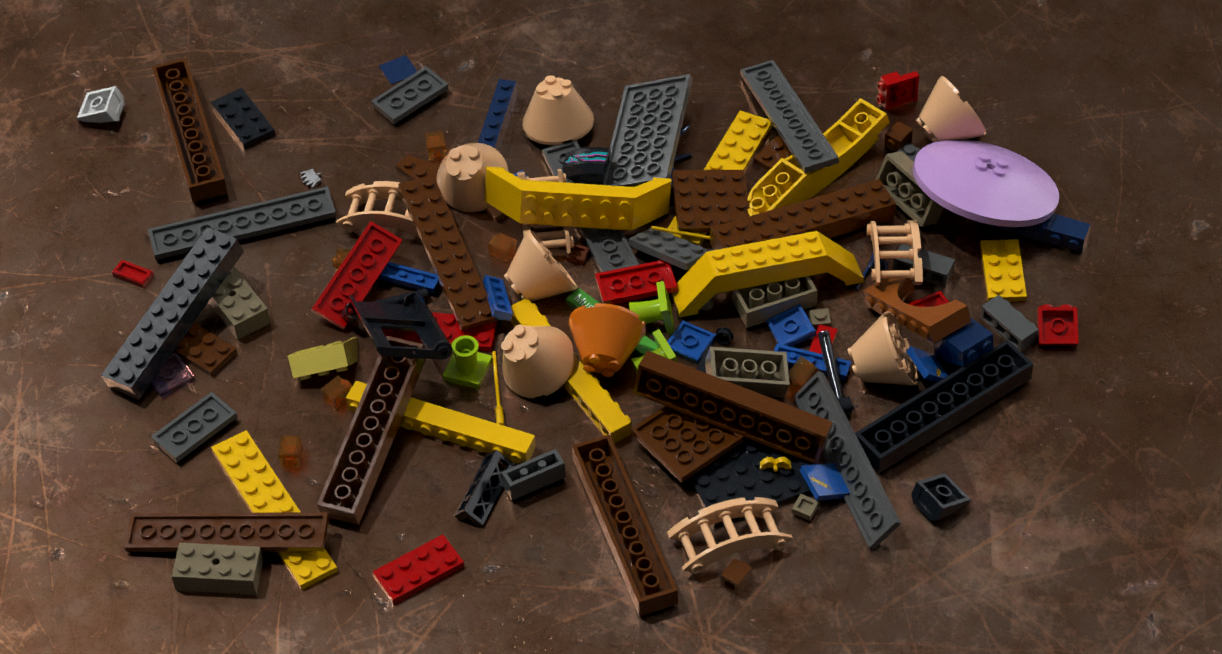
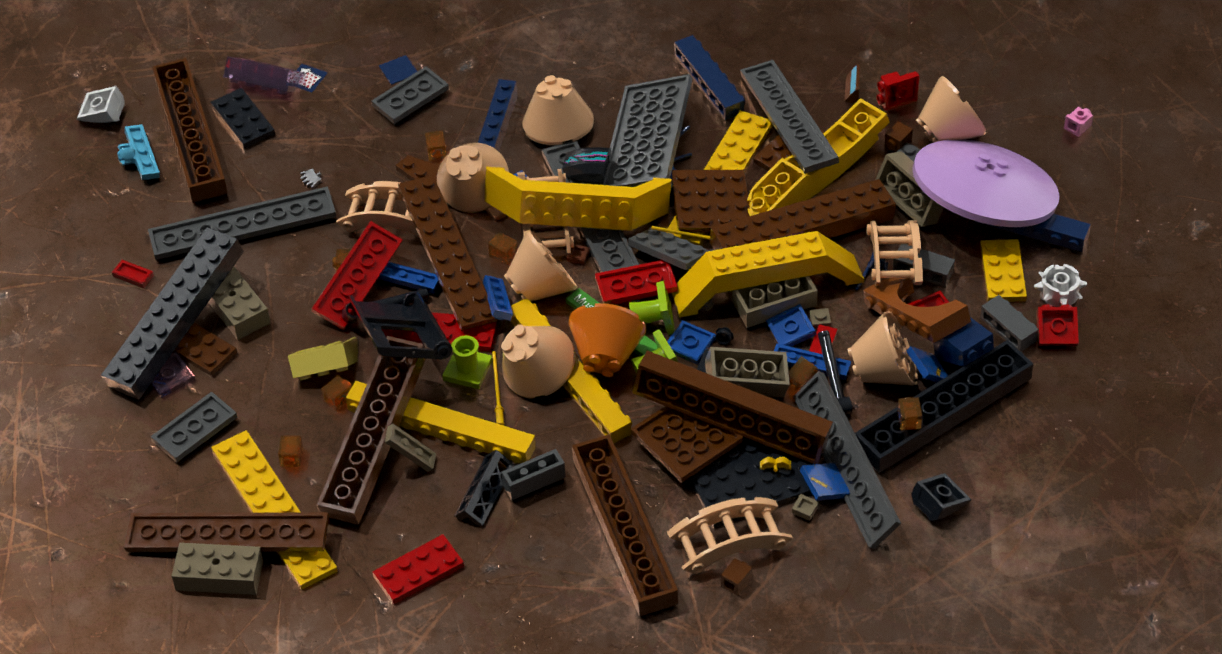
none -> medium azure plate [118,124,160,180]
none -> clear purple slope [223,56,305,95]
none -> sticker [286,64,328,92]
none -> dark tan plate [385,424,436,472]
none -> dark blue brick [674,35,745,120]
none -> reddish brown slope [845,64,860,102]
none -> clear orange brick [898,397,922,430]
none -> white brick [1034,264,1087,307]
none -> bright pink brick [1064,107,1093,137]

